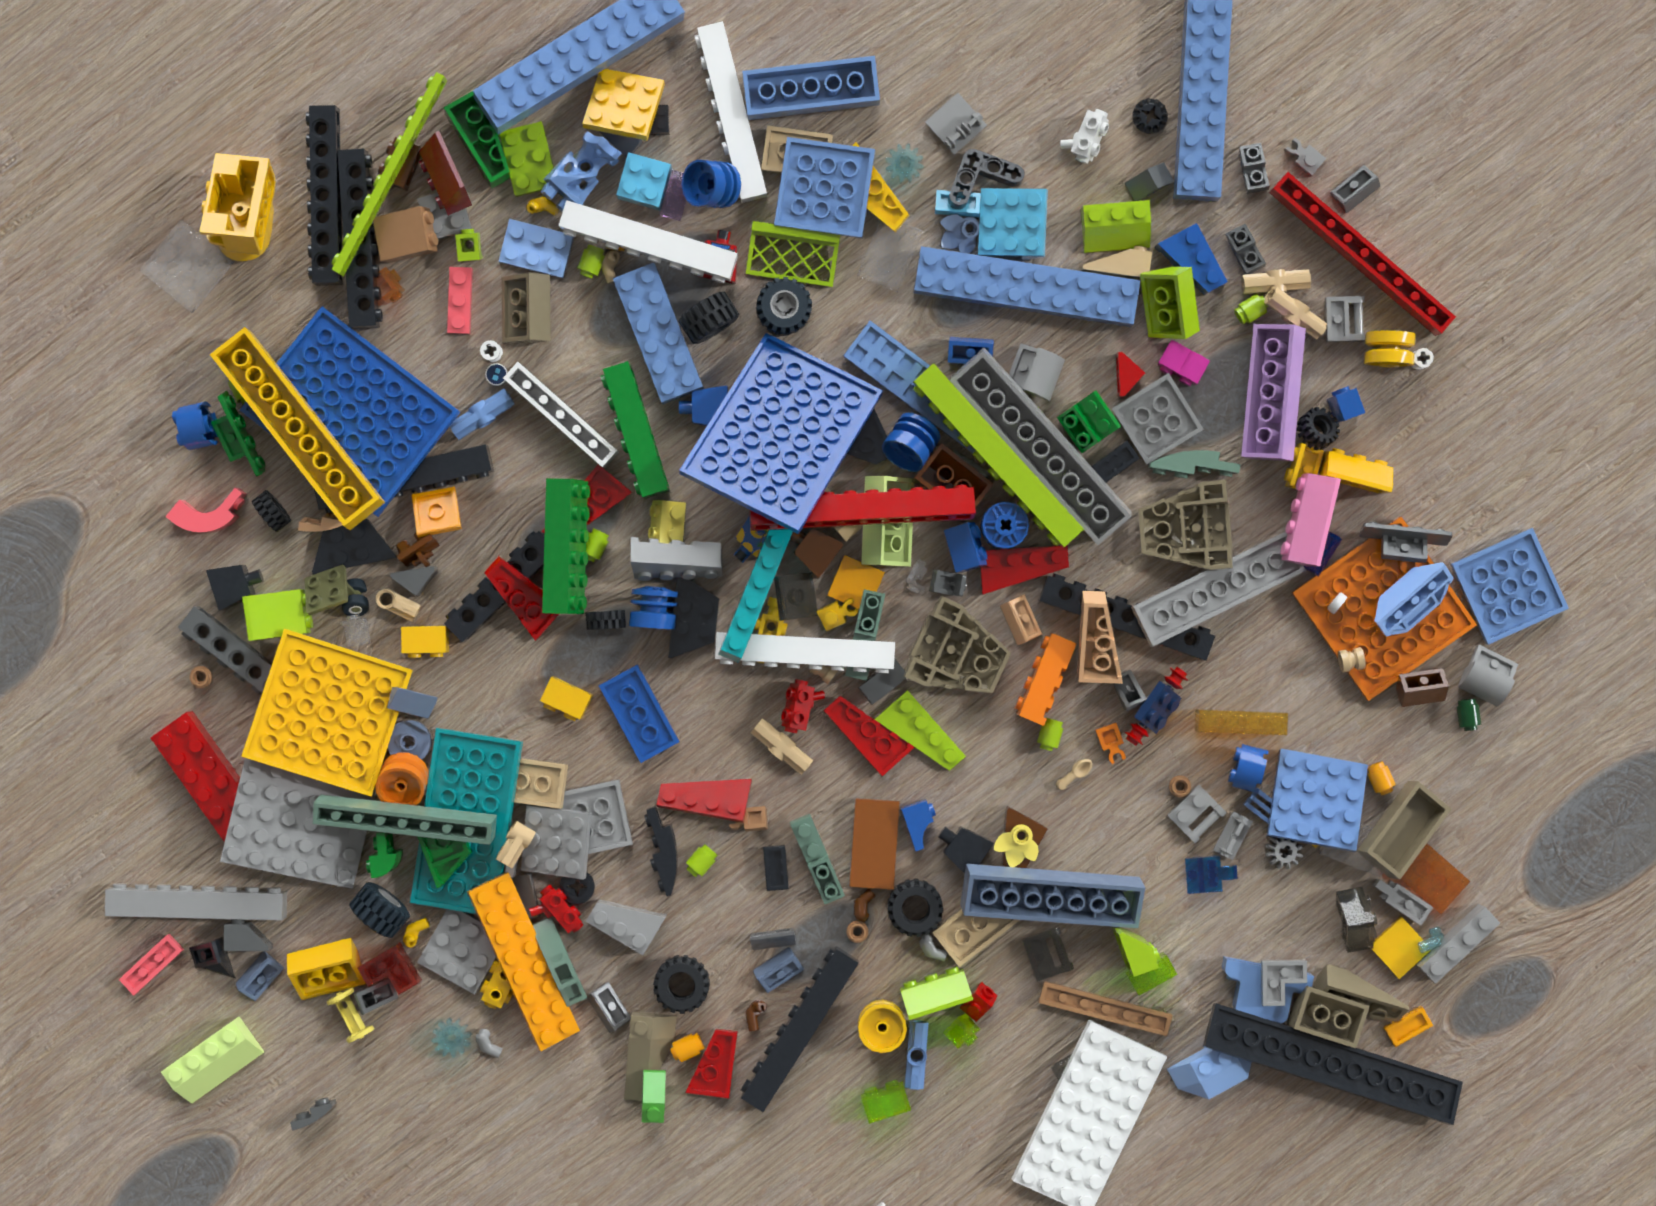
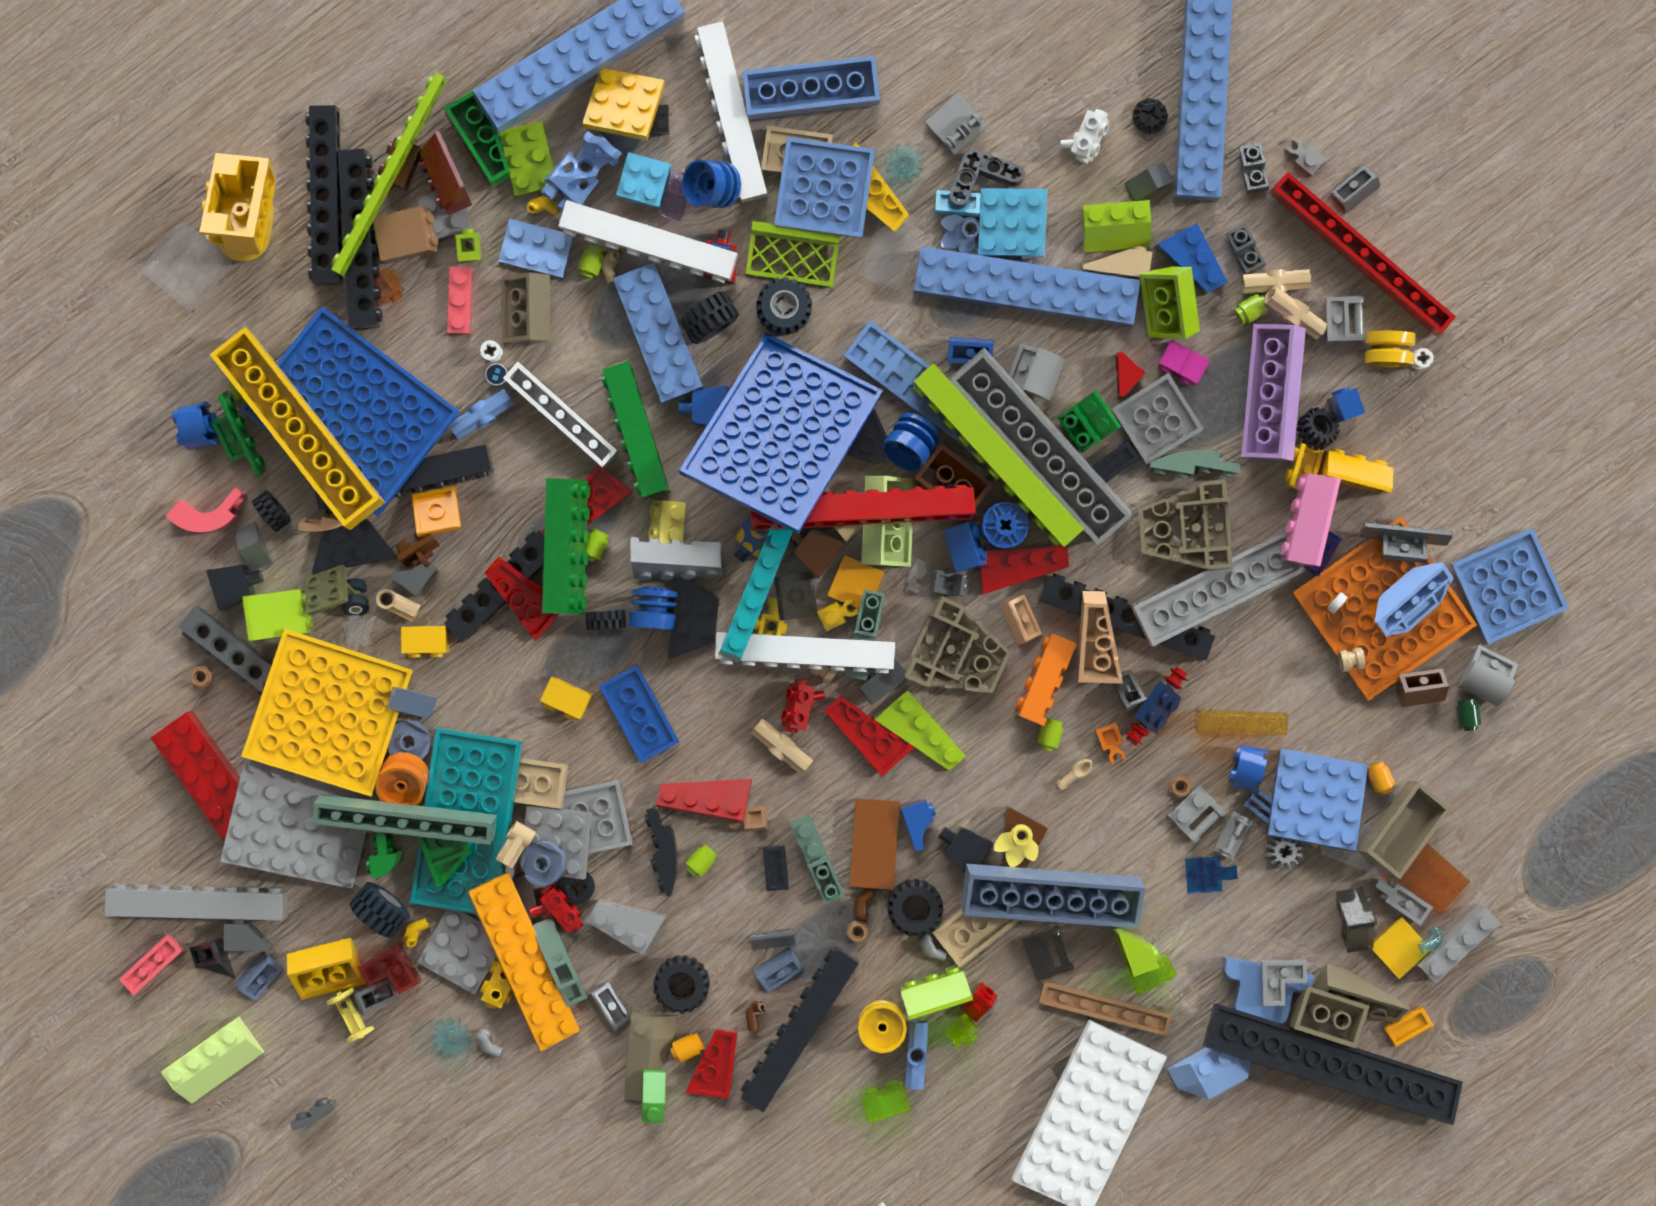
none -> dark grey slope [235,522,273,571]
none -> sand blue plate [520,841,566,886]

